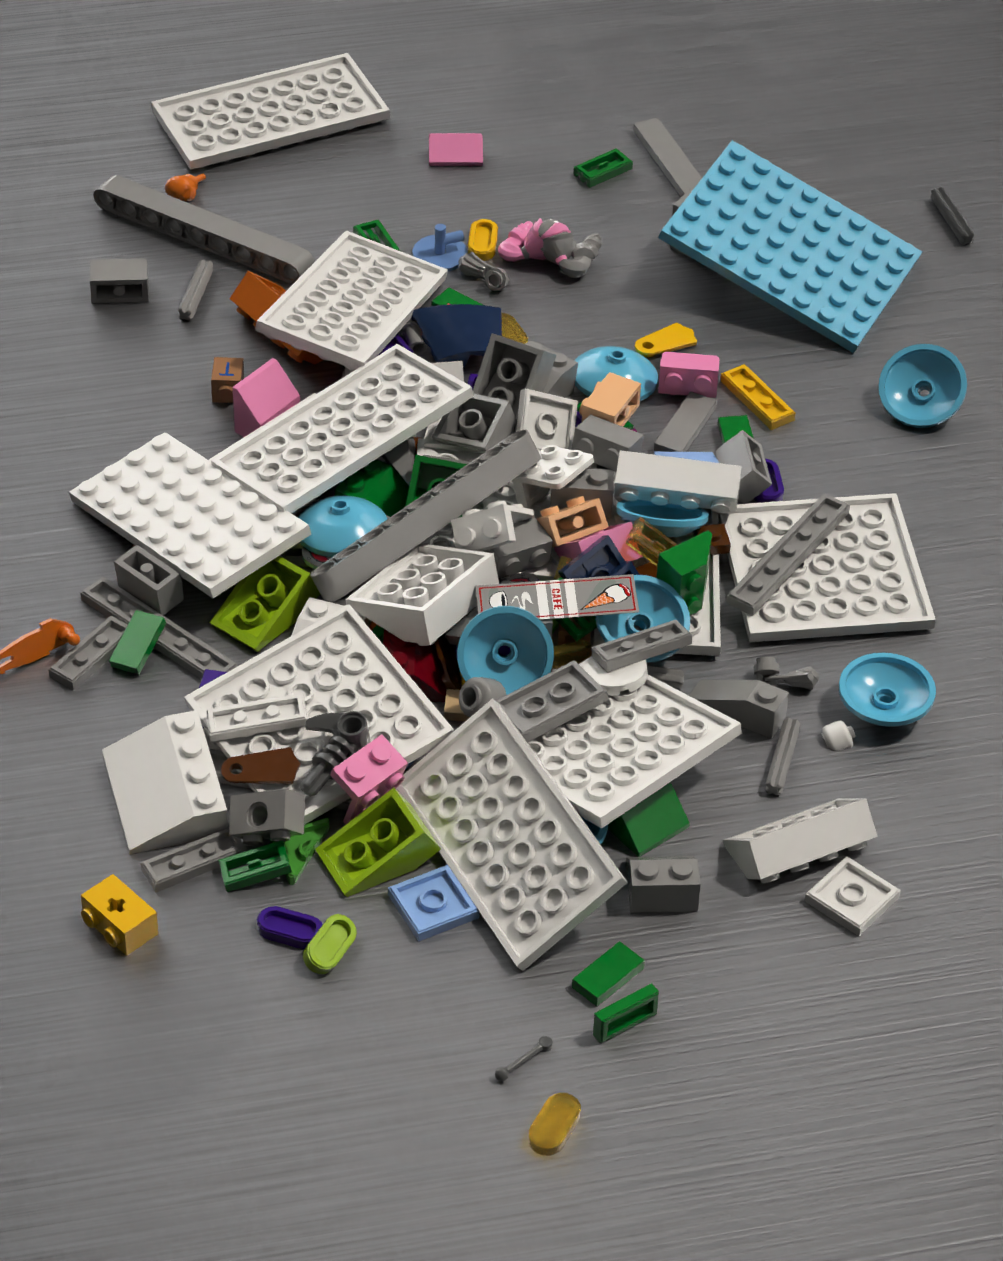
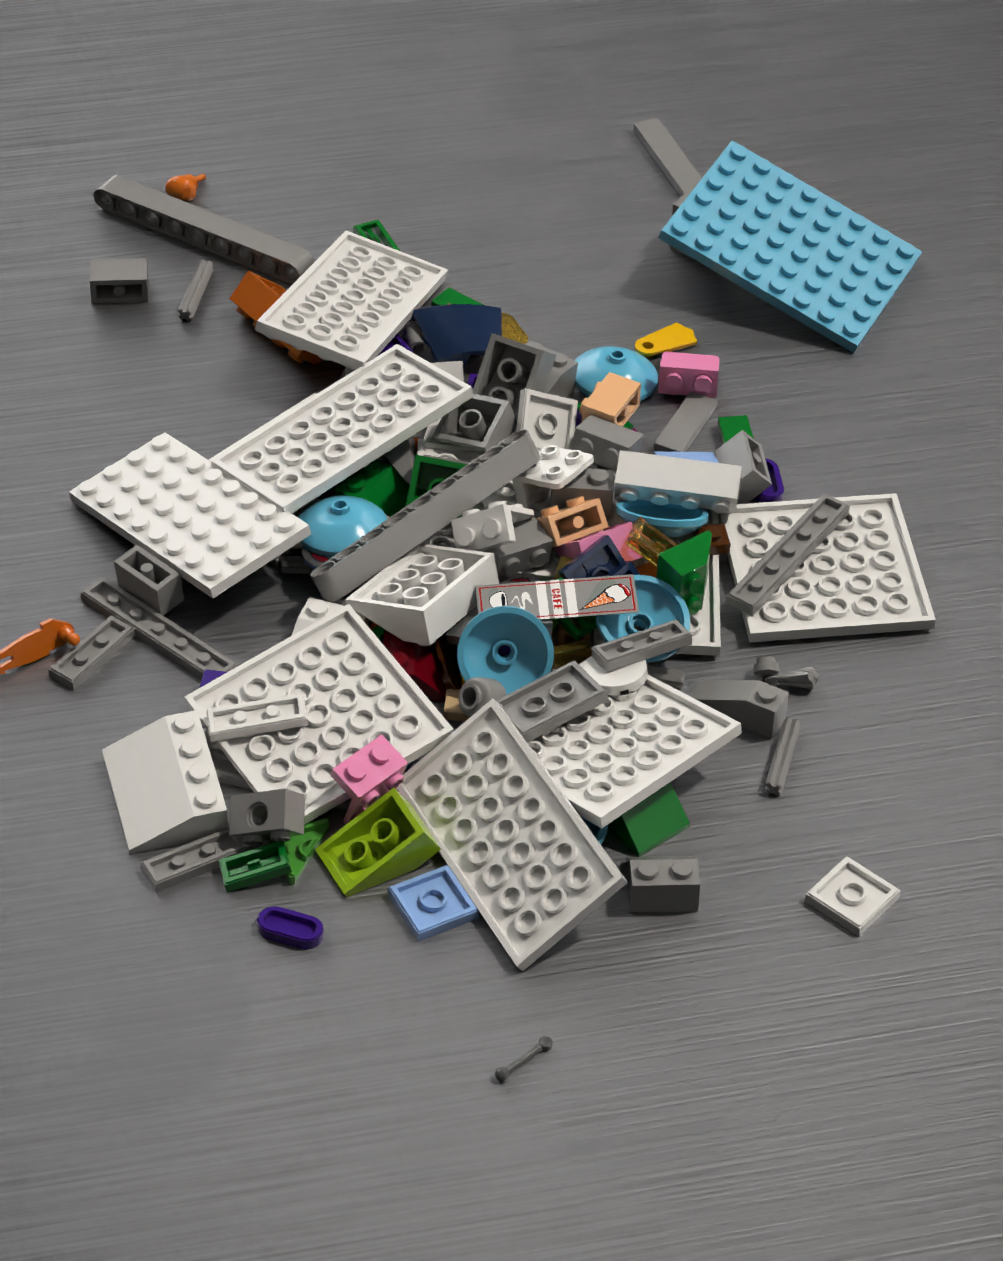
yellow brick [81,874,159,956] -> none
green tile [109,610,166,675] -> none
white plate [151,53,390,170] -> none
lime slope [209,556,320,652] -> none
medium nougat brick [211,357,244,403] -> none
reddish brown piece [221,747,301,784] -> none
bright pink slope [233,358,300,437] -> none
dark grey piece [300,711,371,797] -> none
lime tile [303,914,357,974] -> none
medium blue shield [412,224,468,271] -> none
bright pink slope [429,133,483,166] -> none
light grey piece [458,252,510,291] -> none
yellow tile [468,219,498,261] -> none
hair [498,218,602,278] -> none
clear yellow tile [529,1093,581,1156] -> none
green tile [572,941,645,1007] -> none
green tile [573,148,633,188] -> none
green tile [593,983,659,1043] -> none
yellow tile [720,364,796,430] -> none
white slope [723,798,878,883] -> none
white piece [821,720,856,751] -> none
medium azure dish [839,653,936,727] -> none
medium azure dish [879,344,967,428] -> none
dark grey axle [930,187,974,245] -> none

